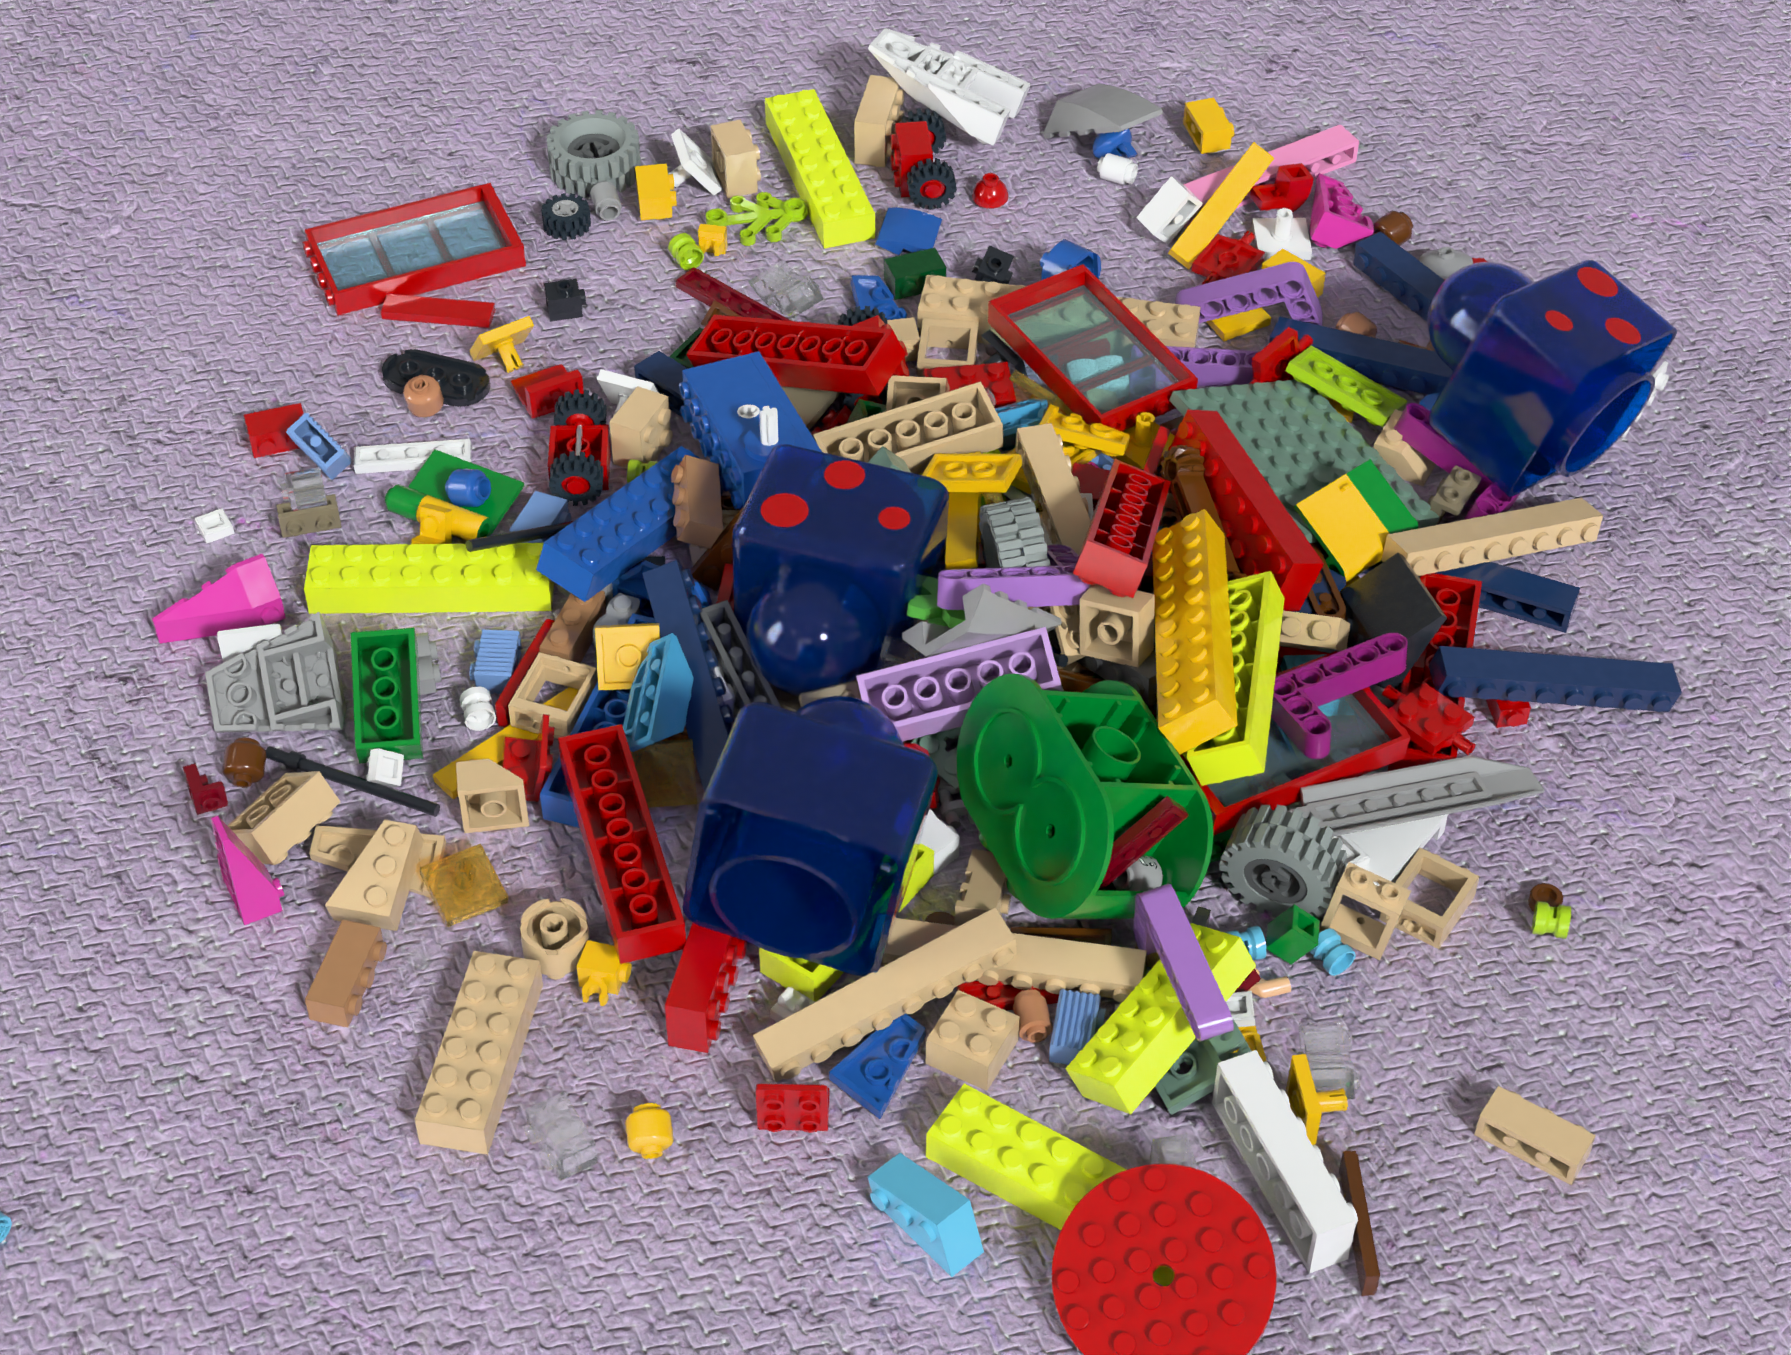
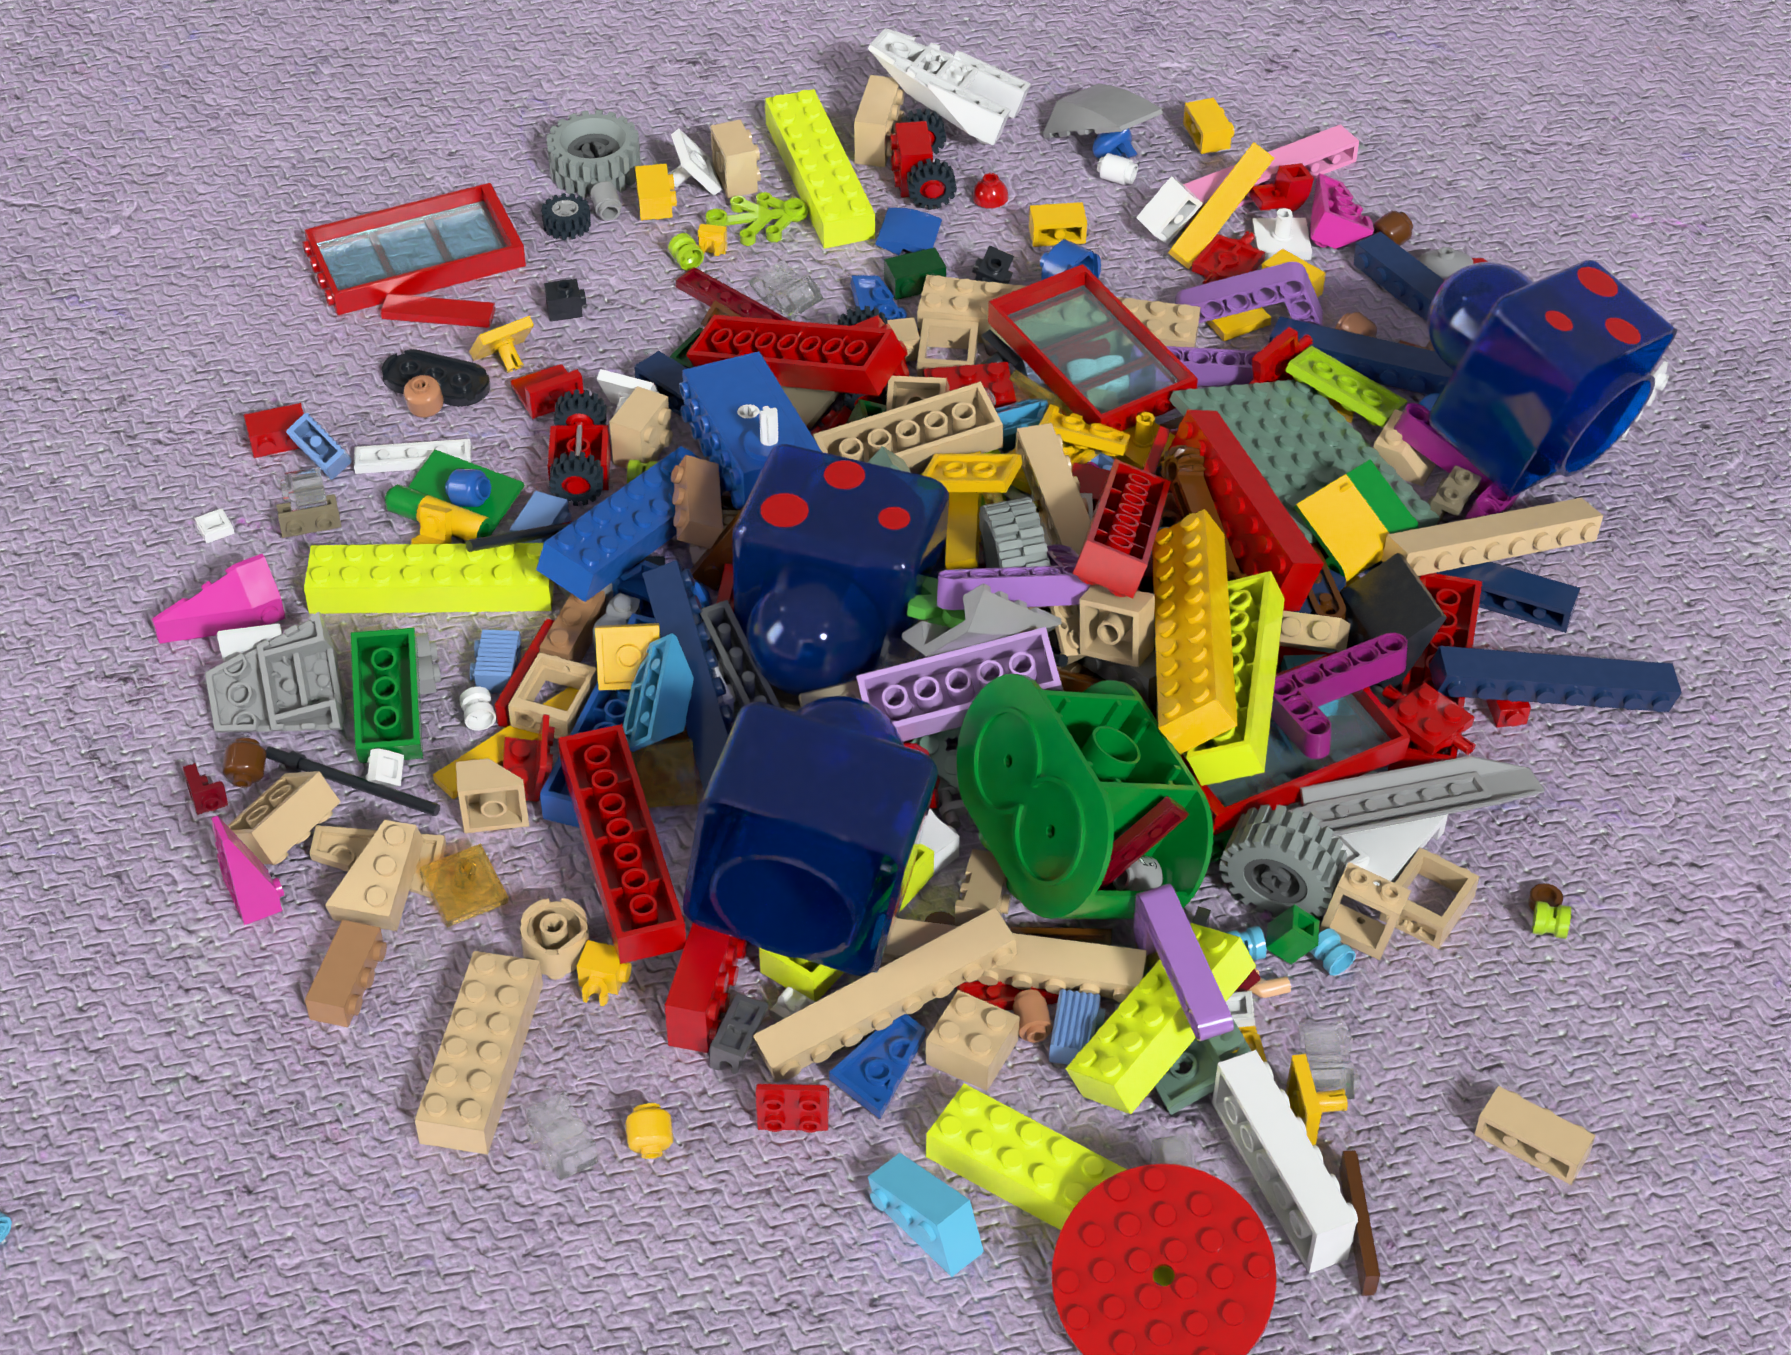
none -> flat silver hinge [710,993,769,1074]
none -> yellow brick [1029,202,1087,247]

